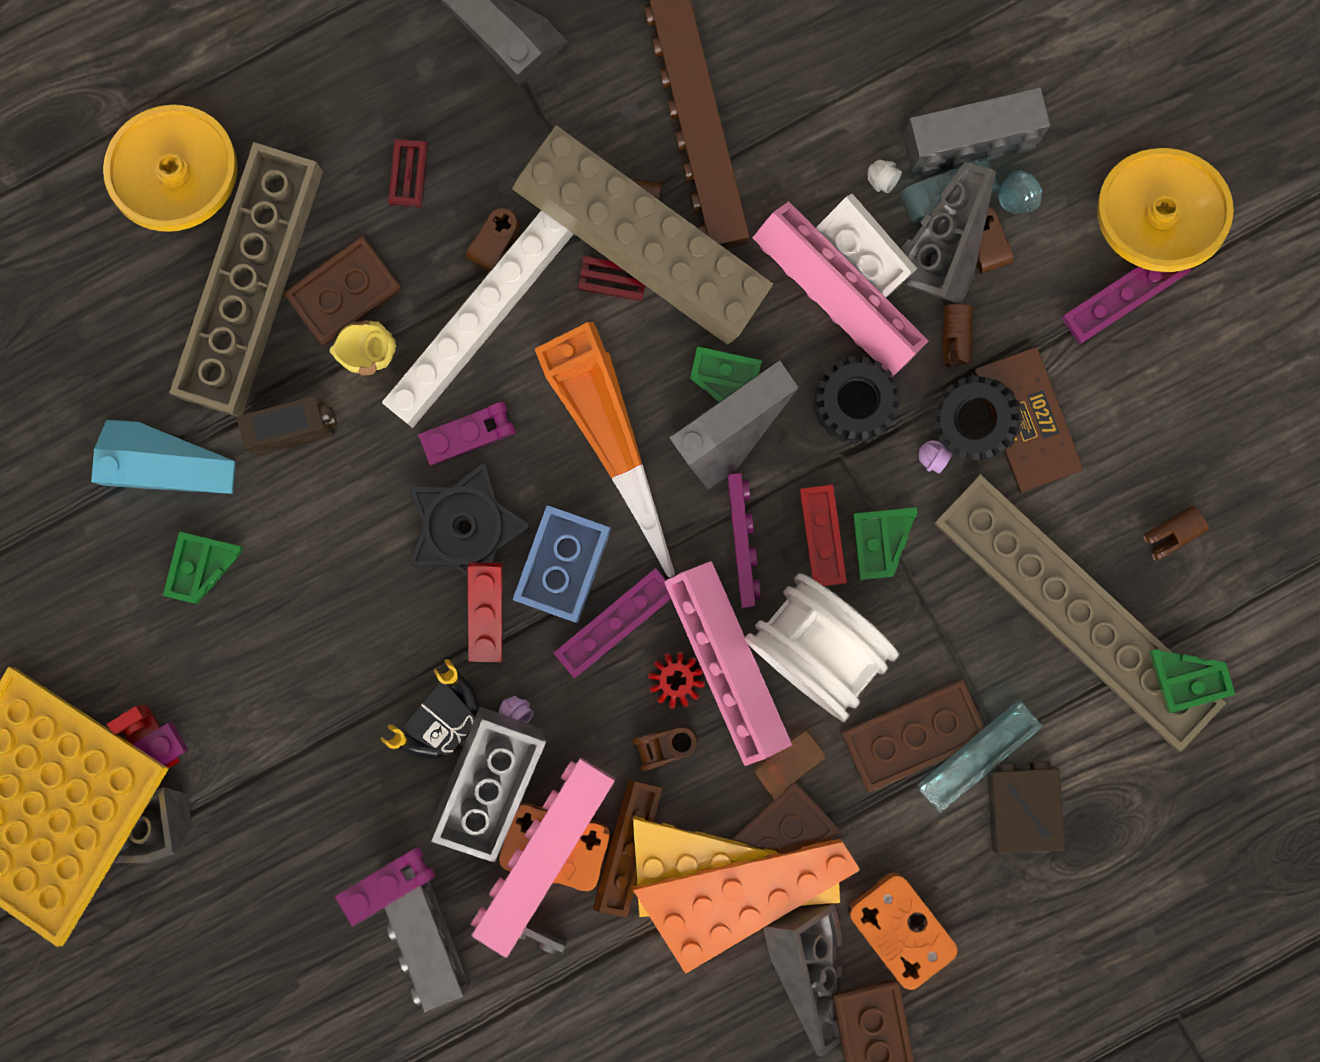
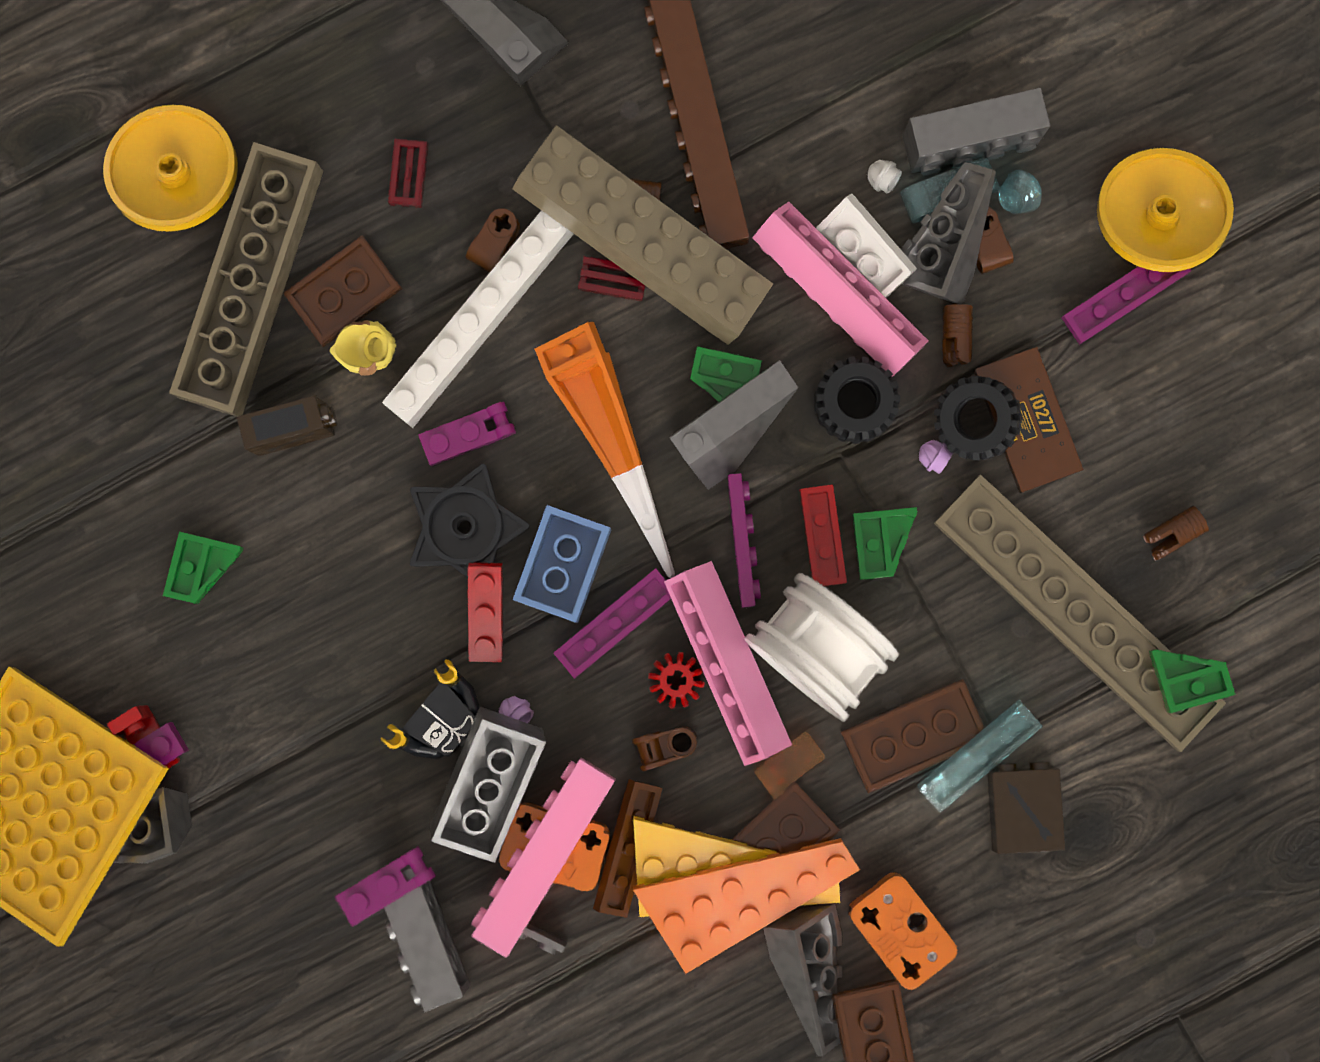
medium azure wedge [91,420,236,494] -> none

